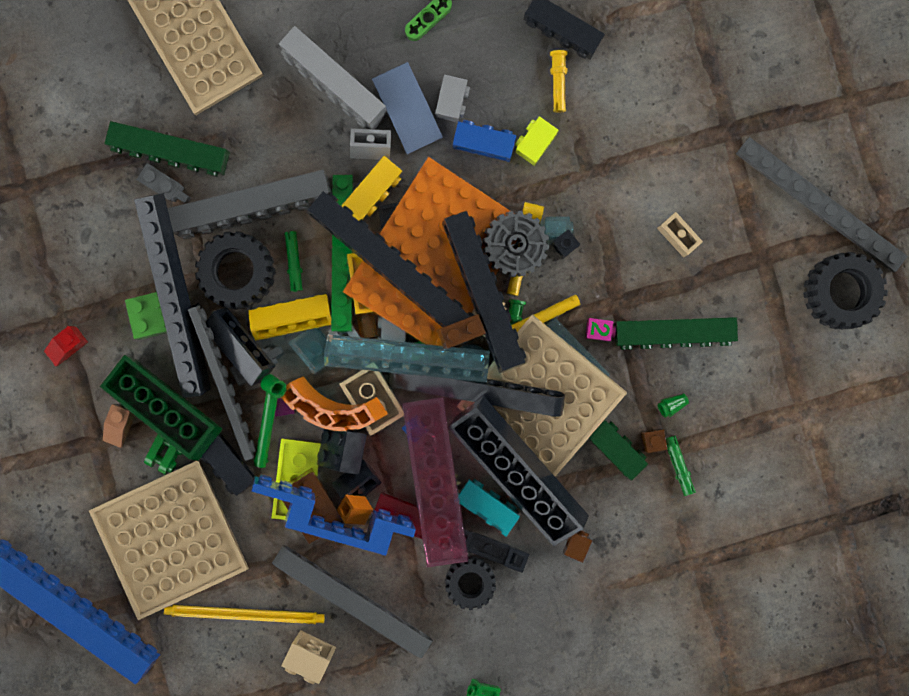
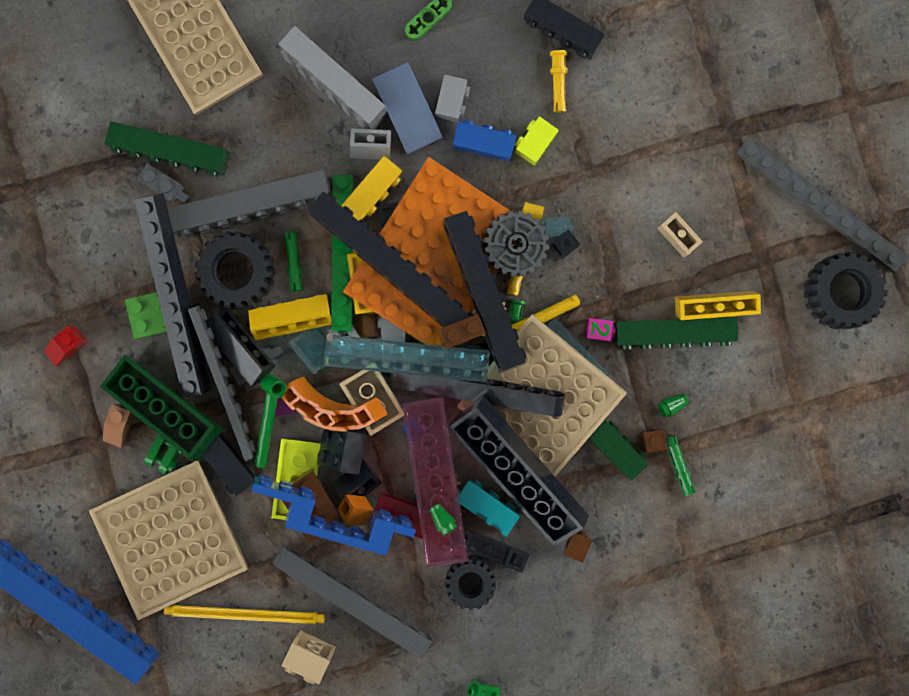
none -> green cone [429,503,457,536]
none -> yellow brick [675,291,761,320]

